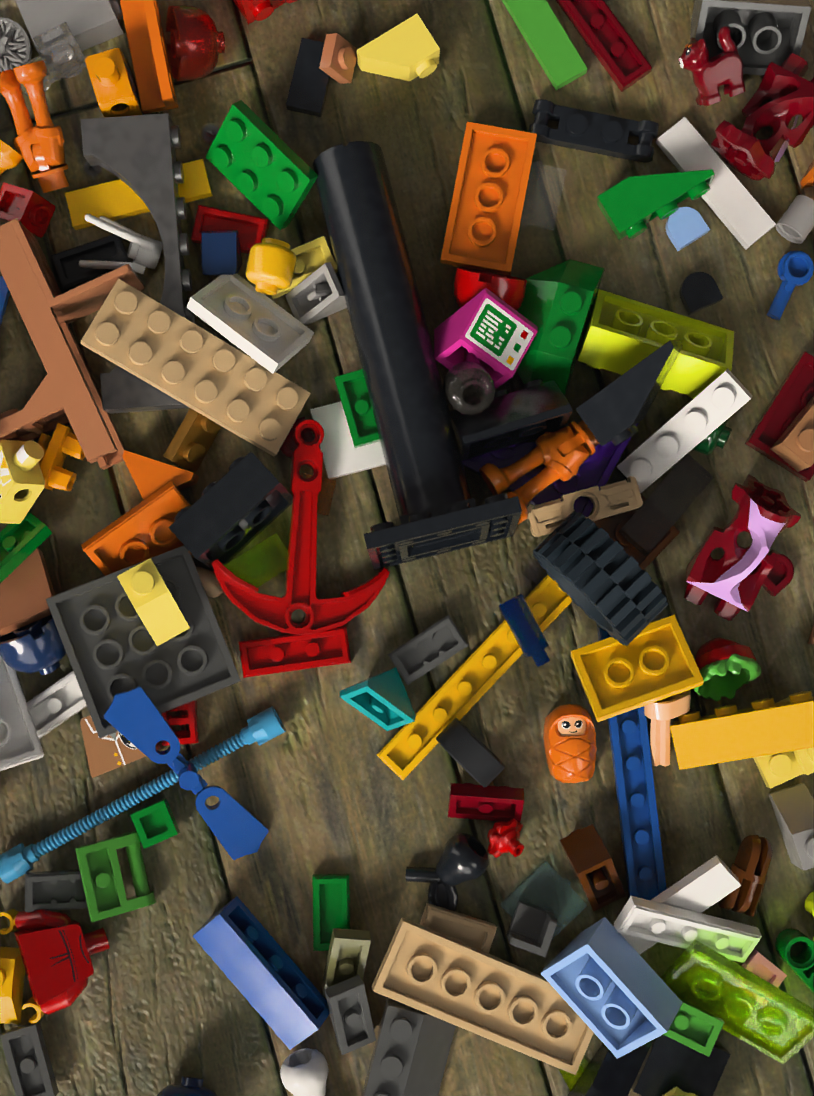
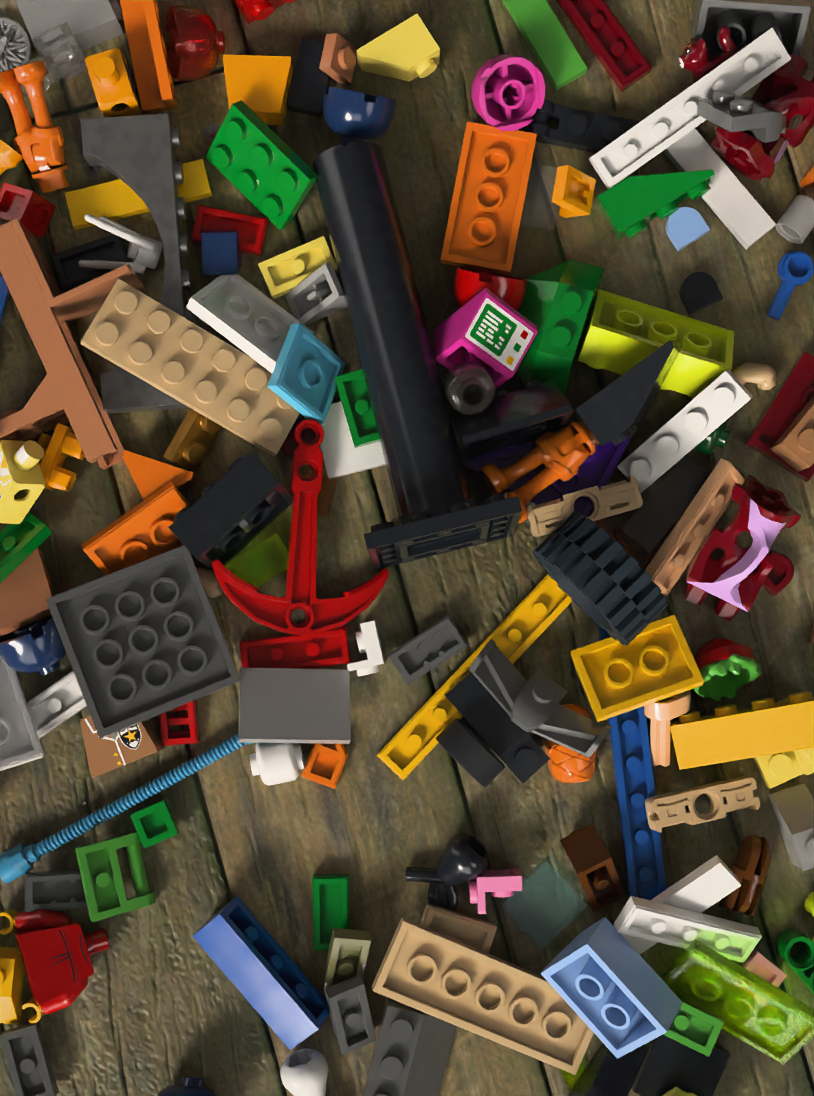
blue piece [103,686,269,860] -> none
light yellow slope [117,558,190,647] -> none
yellow head [245,238,297,295] -> none
teal slope [339,667,416,731] -> none
dark red plate [448,783,524,822] -> none
red plant [487,818,524,858] -> none
clear blue cylinder [499,594,550,667] -> none
dark grey panel [506,900,557,957] -> none
none -> light orange torso [223,54,294,126]
none -> light grey tile [238,667,351,744]
none -> white head [249,743,305,786]
none -> medium azure plate [267,323,346,424]
none -> orange tile [301,743,348,789]
none -> dark blue cylinder [323,86,396,144]
none -> white bracket [347,620,385,677]
none -> black slope [444,671,550,783]
none -> dark grey plate [469,638,612,758]
none -> bright pink bracket [469,868,522,914]
none -> dark pink cylinder [471,54,546,131]
none -> light orange bracket [552,165,596,218]
none -> white plate [589,28,791,189]
none -> light nougat tile [645,458,745,597]
none -> tan piece [645,776,760,832]
none -> dark grey slope [698,91,786,143]
none -> tan arm [732,362,777,390]

